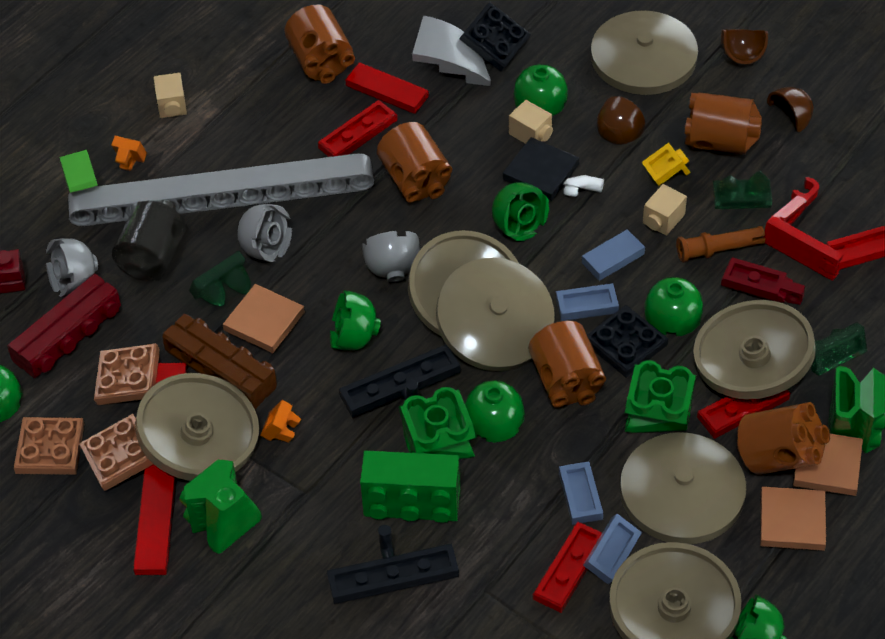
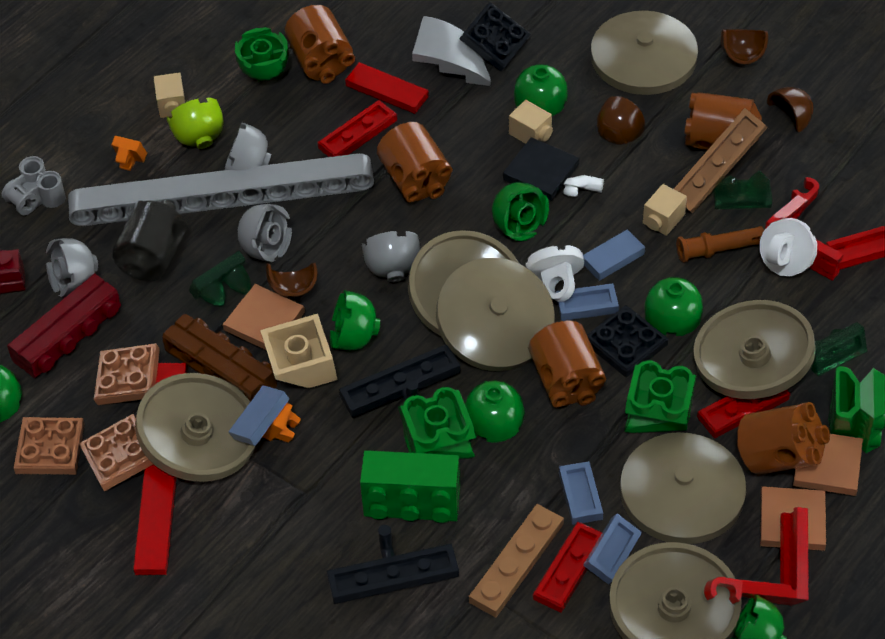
bright green slope [59,150,98,193] -> none
green piece [179,459,262,554] -> none
yellow bracket [642,142,691,186] -> none
dark red hinge [721,258,805,305] -> none
none -> light grey piece [2,156,66,215]
none -> lime cylinder [167,98,224,149]
none -> light grey cylinder [224,122,272,170]
none -> sand blue tile [229,385,289,446]
none -> green cylinder [235,27,289,81]
none -> tan slope [260,313,338,388]
none -> reddish brown helmet [266,263,317,298]
none -> medium nougat plate [469,504,564,618]
none -> white tile [525,245,584,302]
none -> medium nougat plate [674,108,767,213]
none -> red hinge [704,507,808,606]
none -> white tile [760,218,817,276]

